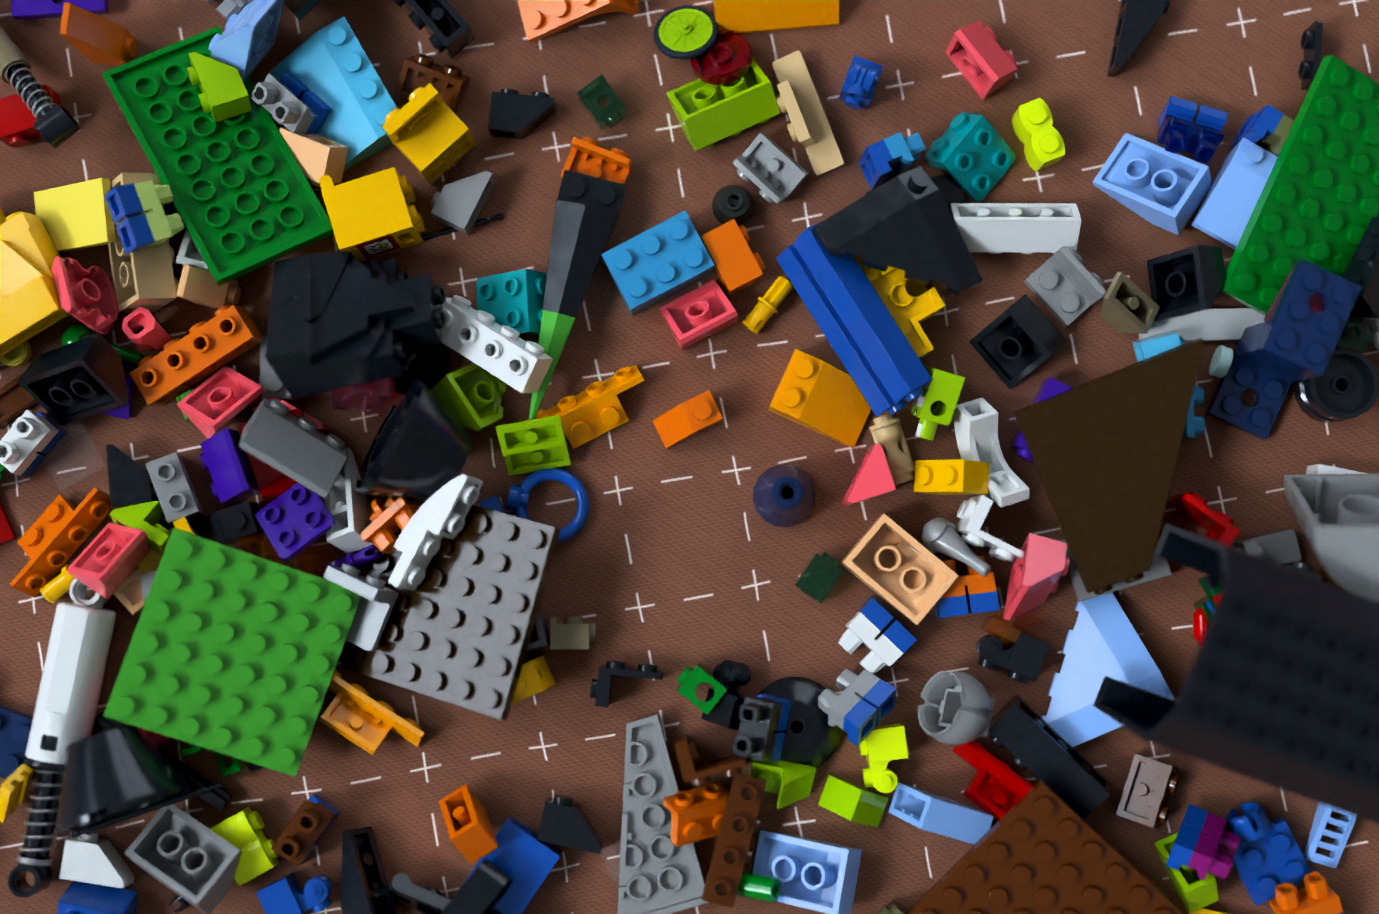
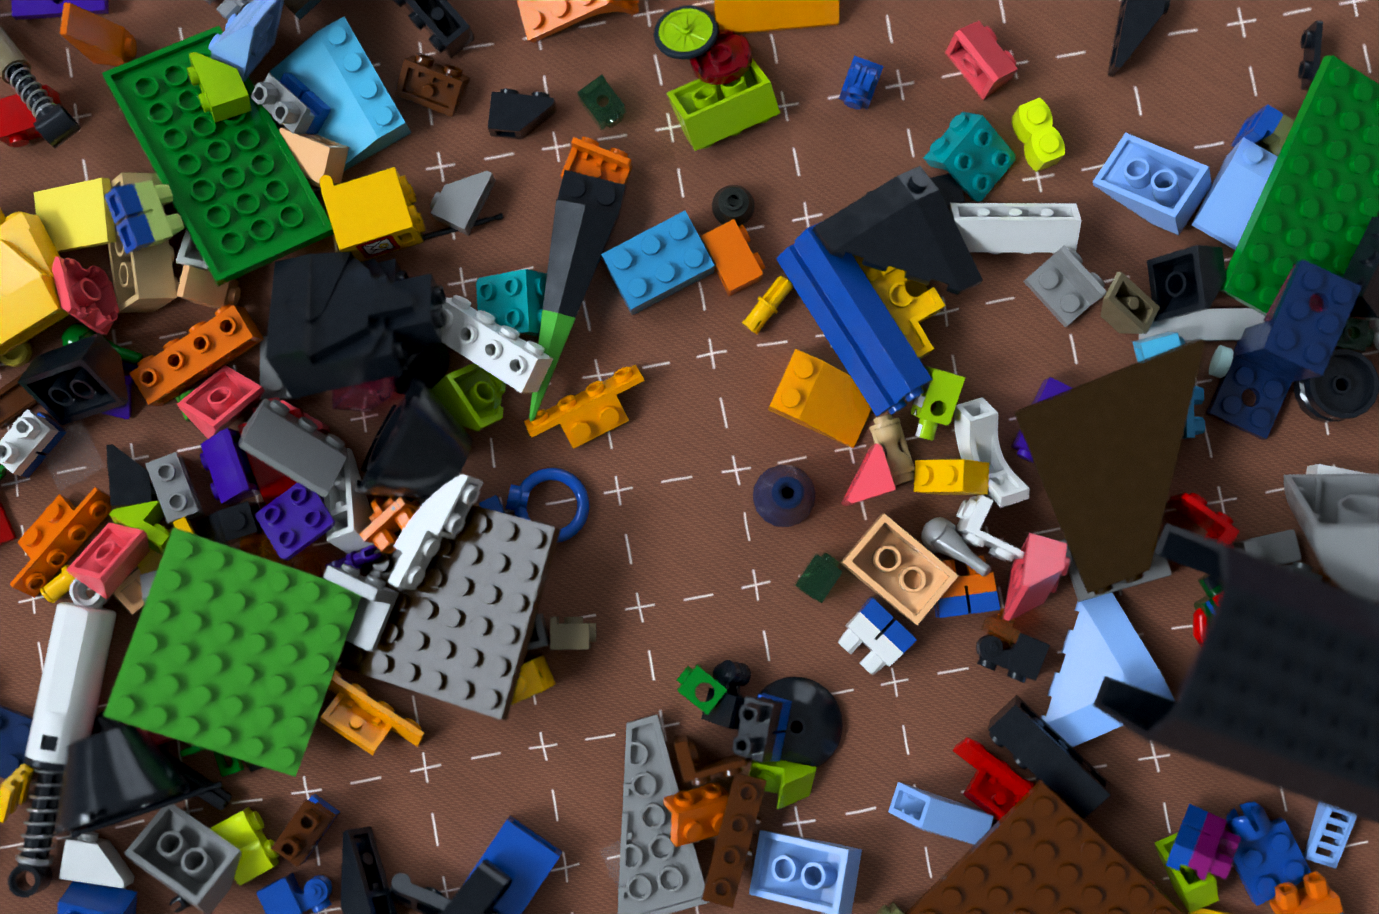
coral rock [122,307,173,351] -> none
yellow bracket [382,83,476,186] -> none
orange brick [439,784,498,864] -> none
lime slope [496,415,571,476] -> none
black slope [537,794,603,854] -> none
black bracket [590,661,663,707] -> none
orange slope [652,390,723,449] -> none
coral slope [659,279,738,351] -> none
light grey bracket [732,132,809,205] -> none
green cylinder [737,872,780,903] -> none
tan bracket [772,51,845,176] -> none
hips [818,669,896,746] -> none
lime slope [818,774,889,828] -> none
hips [858,132,926,190] -> none
neon yellow brick [859,723,908,793] -> none
light grey piece [918,671,995,745] -> none
black slope [969,294,1067,389] -> none
bracket [1116,753,1180,829] -> none
clear blue hips [1157,95,1228,163] -> none

